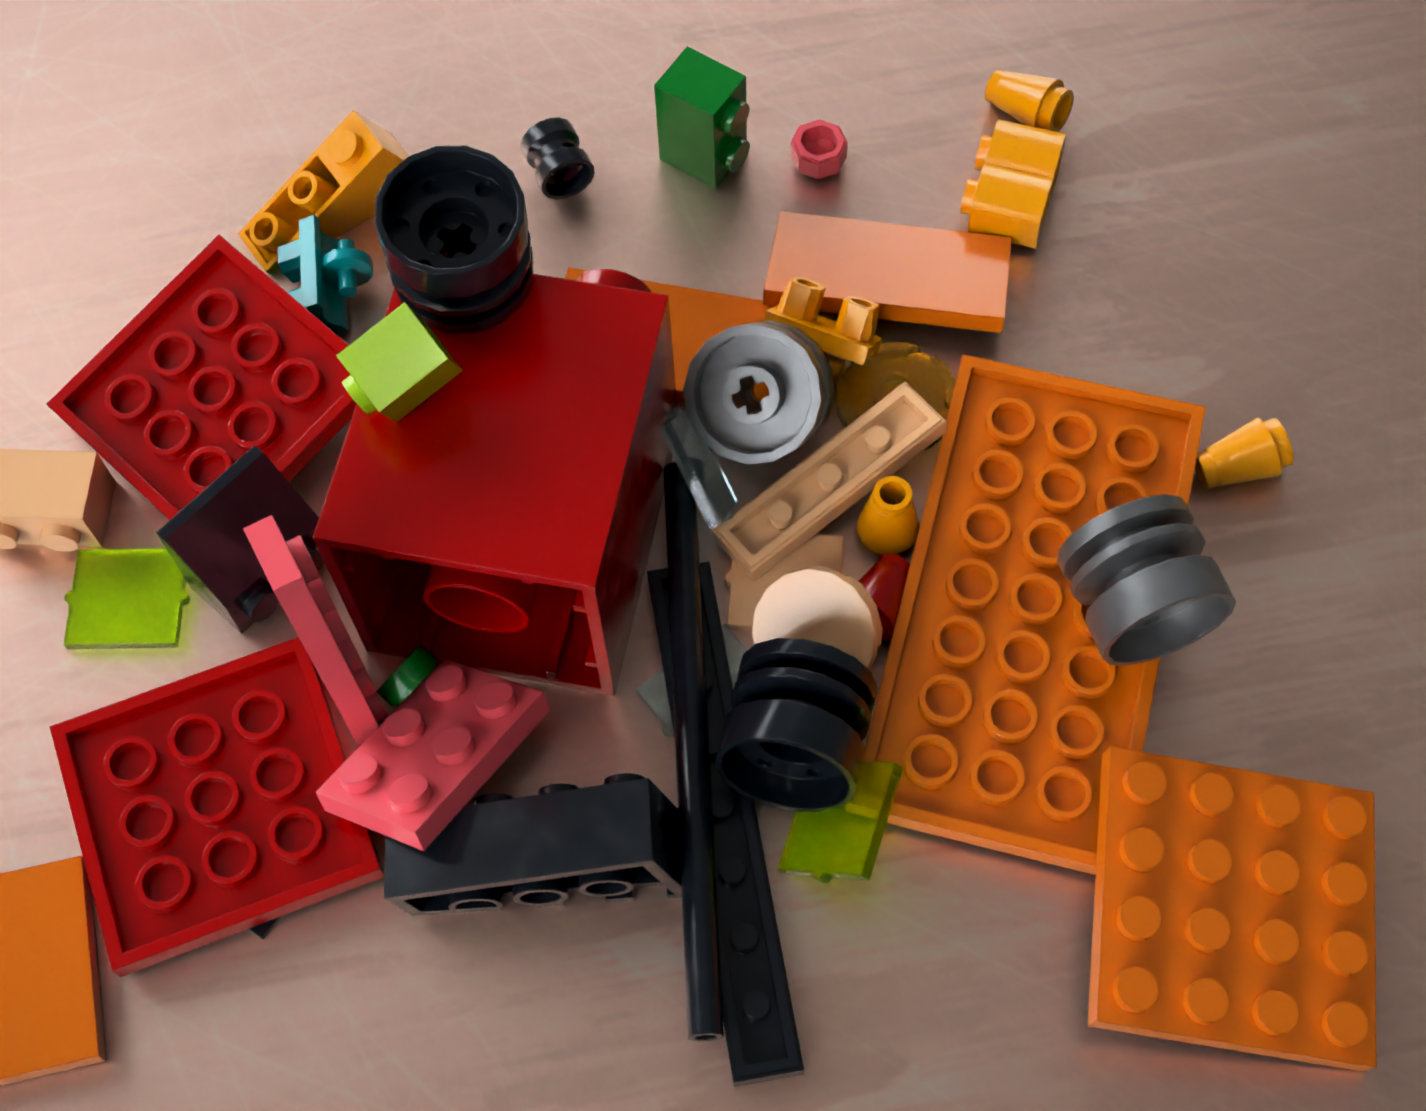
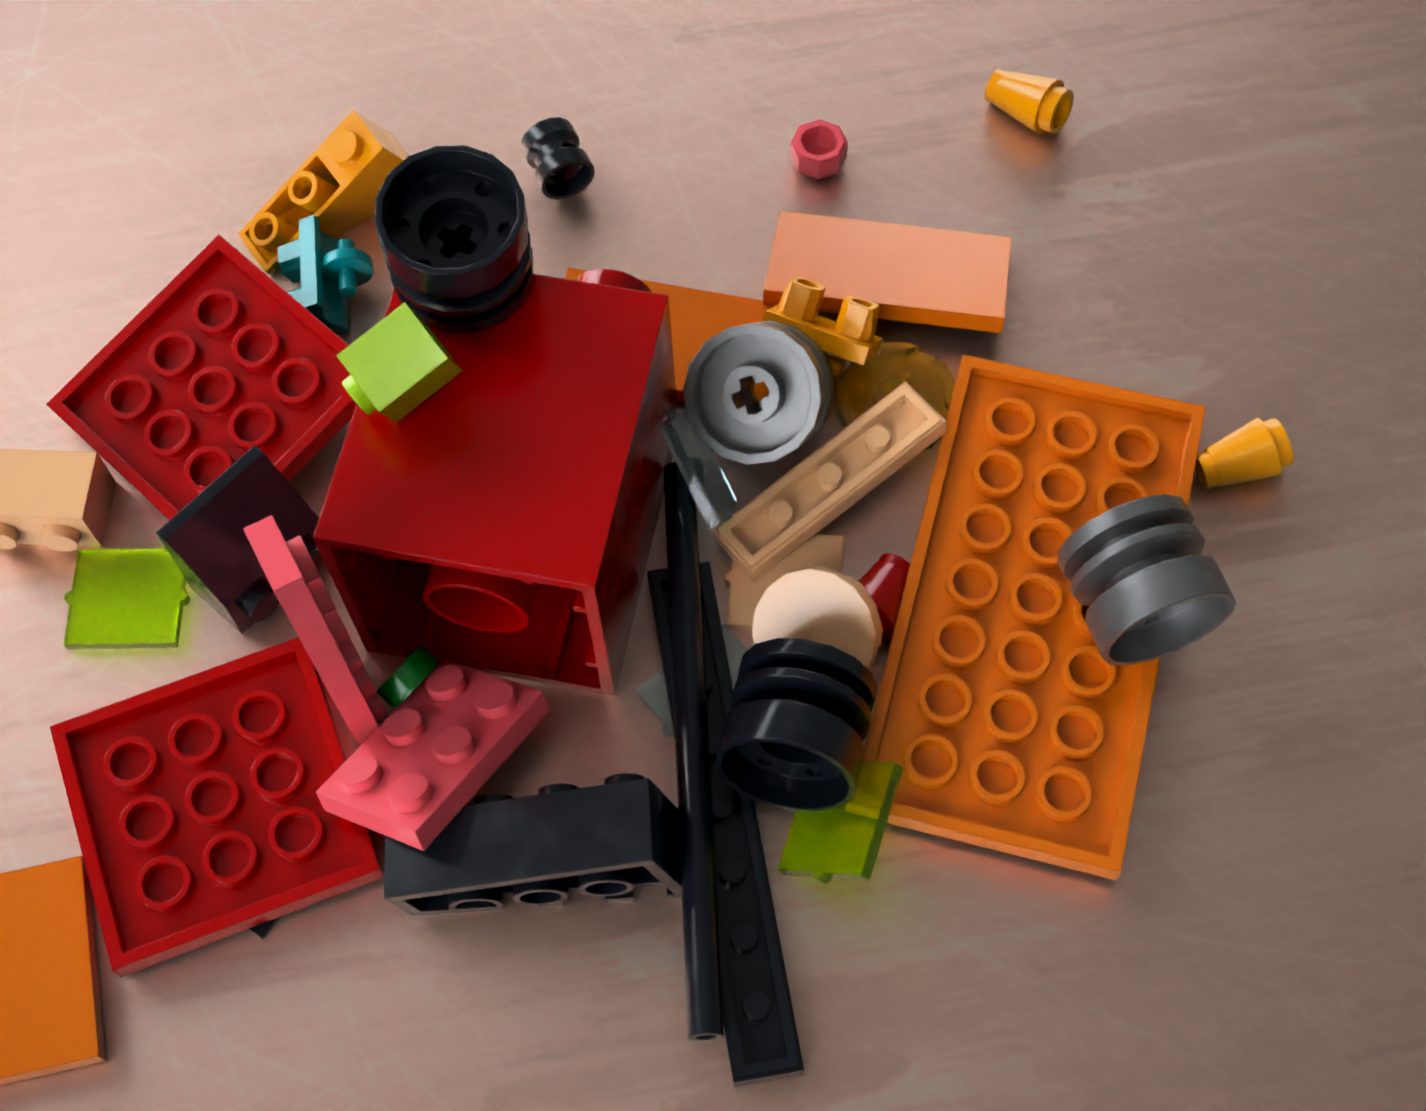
green brick [654,46,750,189] -> none
light orange cone [857,476,920,555] -> none
light orange brick [960,119,1066,249] -> none
orange plate [1087,746,1377,1072] -> none

